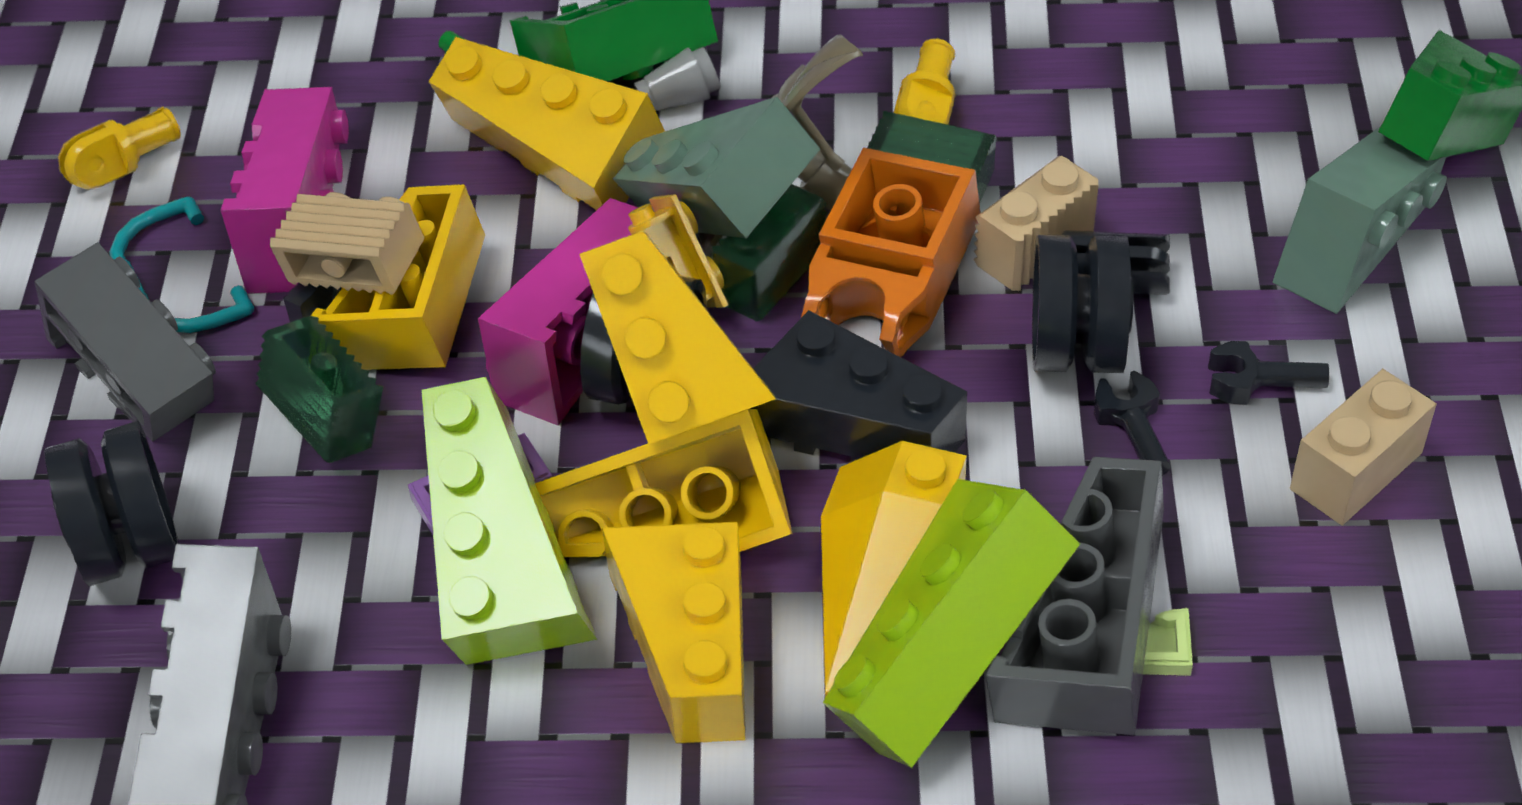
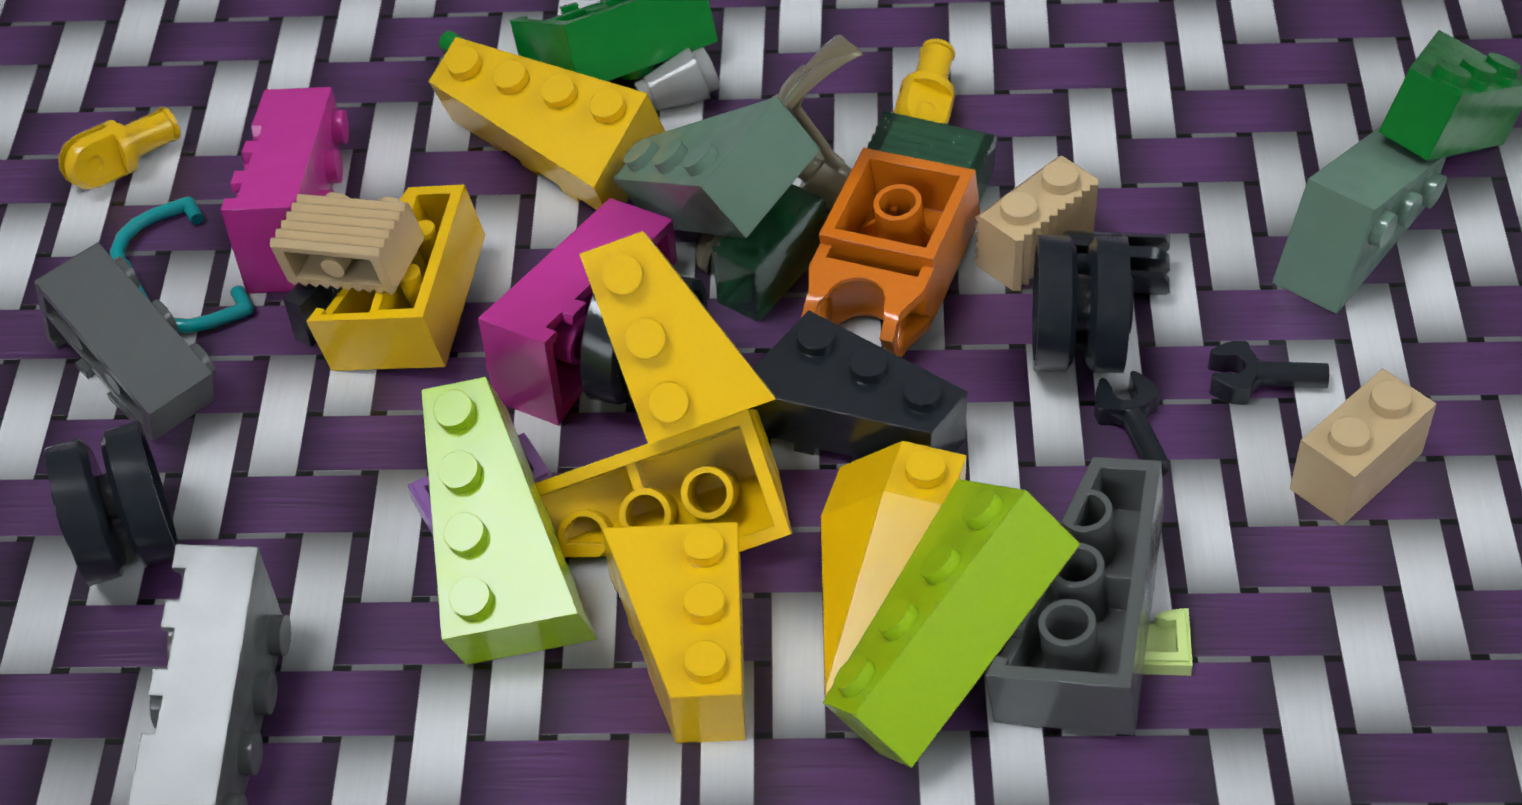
clear green brick [255,316,384,464] -> none
yellow hinge [628,194,728,308] -> none

